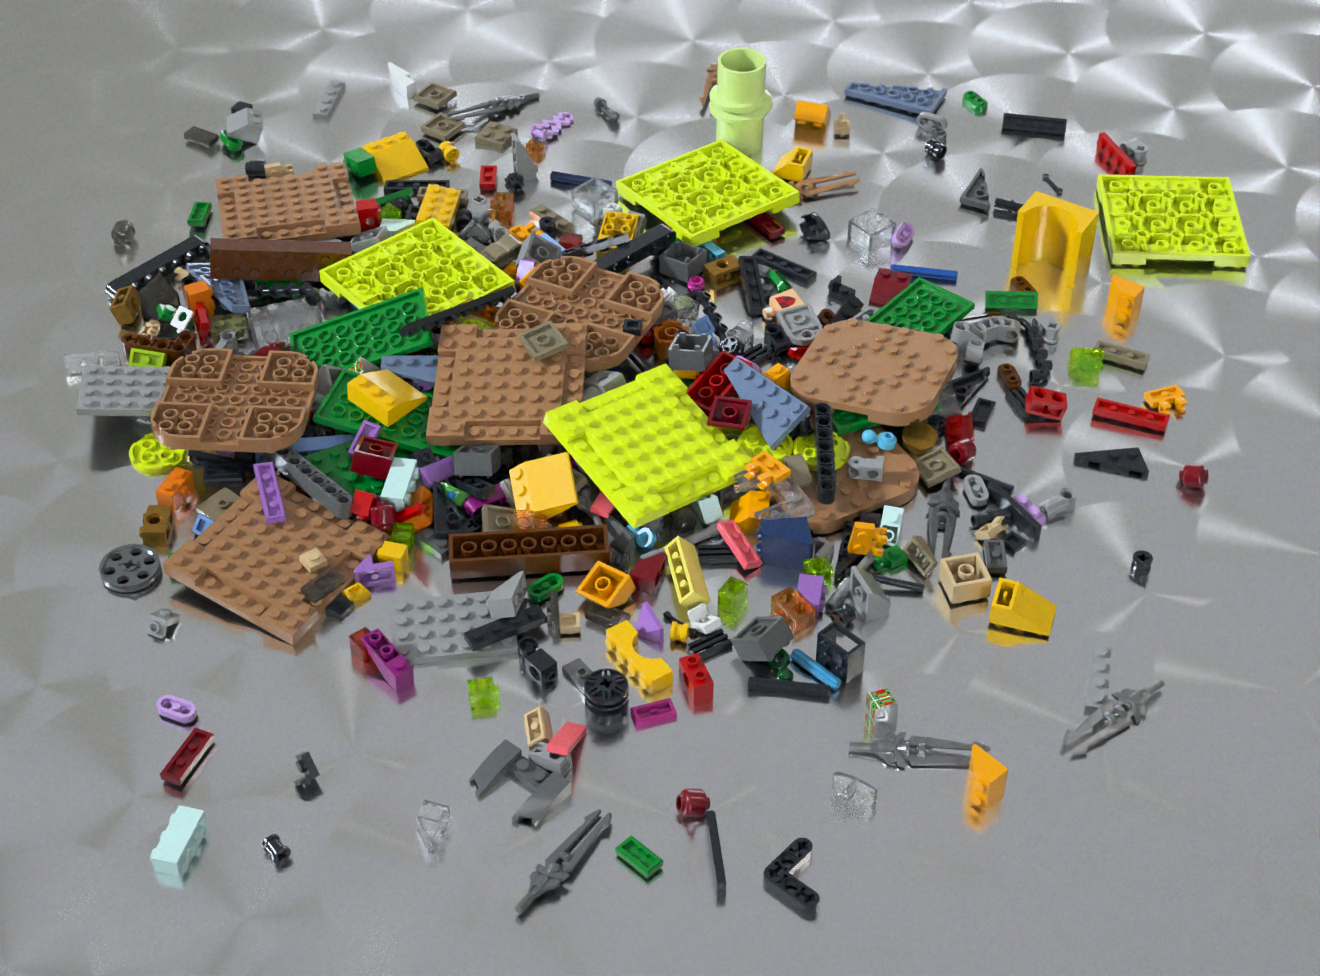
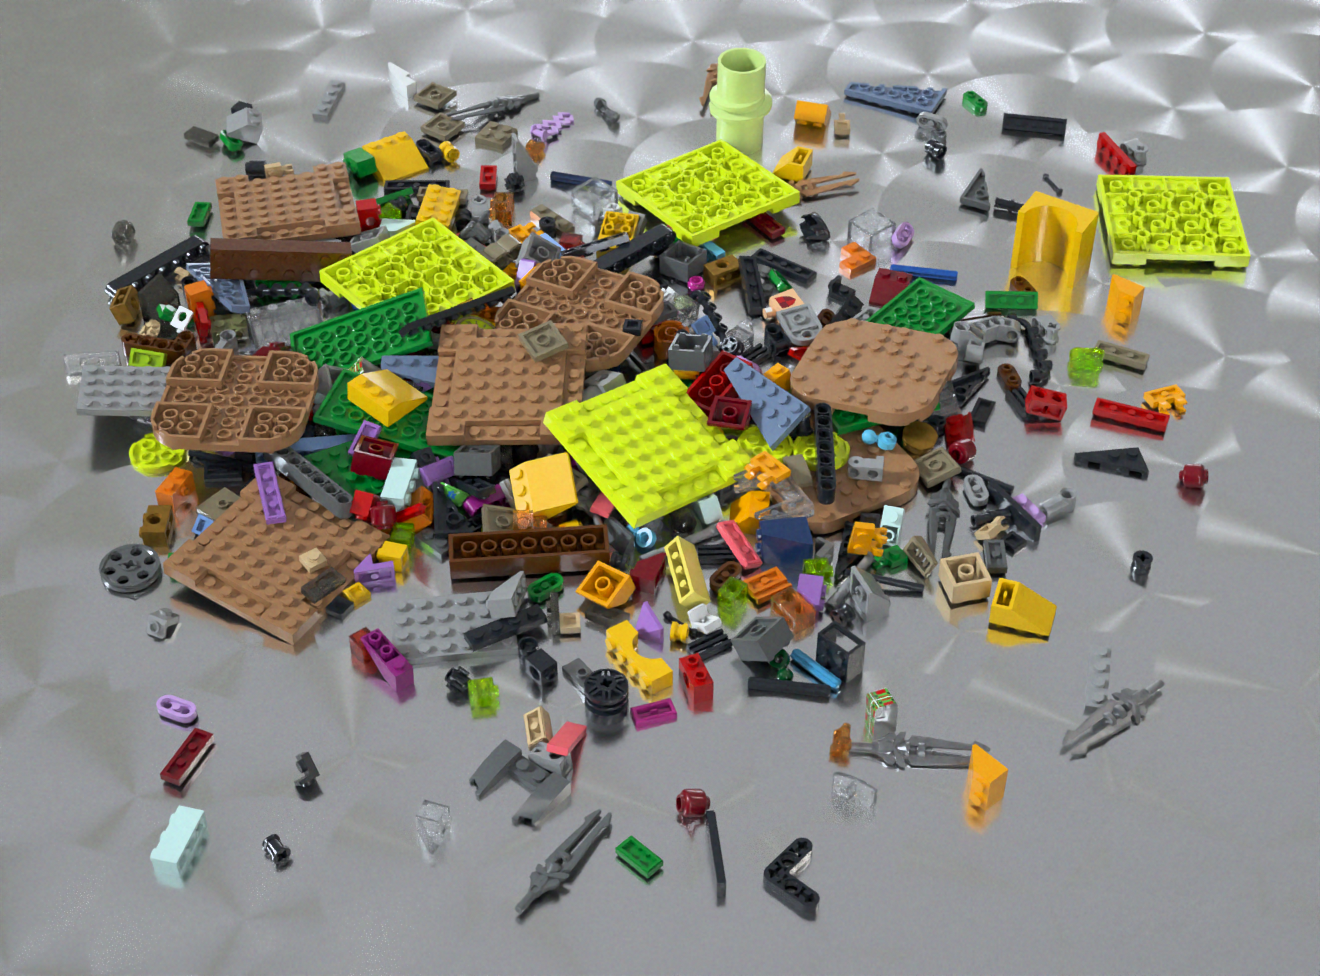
none -> black gear [445,666,471,693]
none -> reddish brown plate [709,561,742,592]
none -> orange plate [742,566,792,605]
none -> clear orange piece [829,723,852,758]
none -> orange plate [839,242,876,275]

